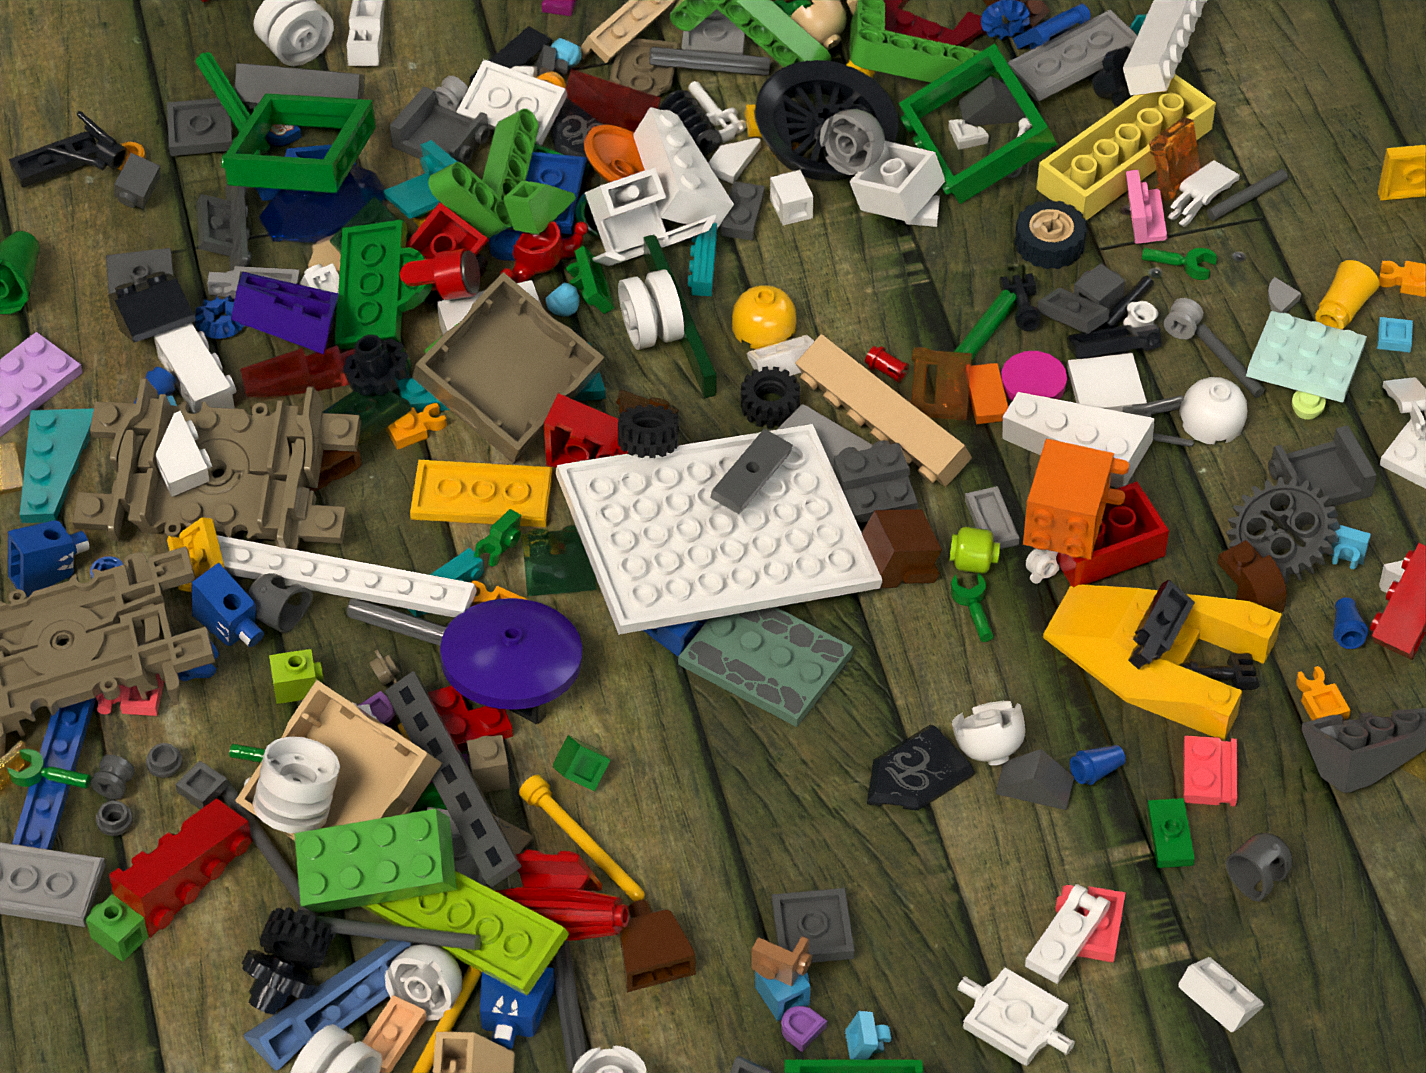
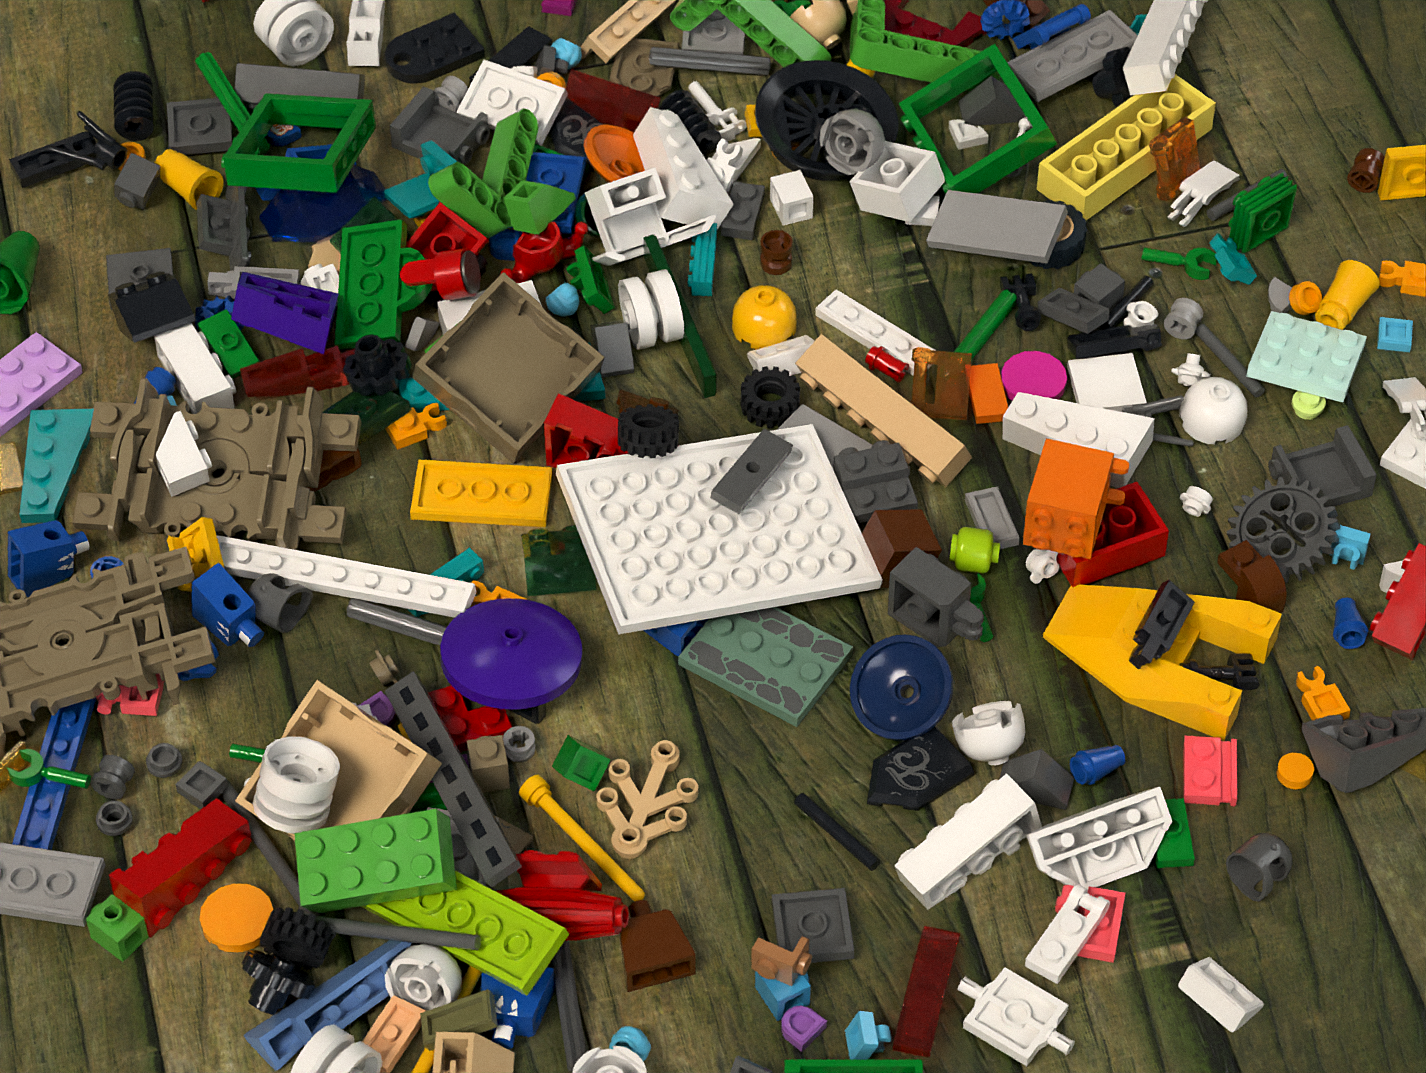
lime brick [269,649,324,704] -> none
green plate [474,509,521,567] -> none
bright pink bracket [1126,170,1167,244] -> none
none -> black piece [113,71,154,141]
none -> yellow plant [154,149,223,210]
none -> green plate [198,309,259,379]
none -> light orange tile [199,883,274,952]
none -> black plate [385,12,485,84]
none -> light grey tile [405,316,440,351]
none -> olive tile [420,989,498,1051]
none -> light grey bush [503,726,536,762]
none -> dark grey slope [590,320,634,378]
none -> tan plant [596,740,698,859]
none -> medium azure piece [609,1026,651,1061]
none -> white plate [706,139,743,194]
none -> reddish brown wheel [760,230,793,275]
none -> black bar [794,793,881,871]
none -> white tile [815,289,939,379]
none -> dark blue dish [850,635,954,740]
none -> dark grey hinge [888,547,984,647]
none -> clear red slope [892,926,960,1058]
none -> white wedge [894,773,1042,910]
none -> light grey tile [926,190,1068,264]
none -> white wedge [1026,787,1172,889]
none -> white plant [1171,353,1211,387]
none -> white plate [1180,486,1213,517]
none -> teal plate [1209,233,1257,285]
none -> green brick [1228,173,1297,254]
none -> light orange tile [1277,753,1314,789]
none -> light orange tile [1289,281,1322,315]
none -> reddish brown wheel [1347,148,1385,193]

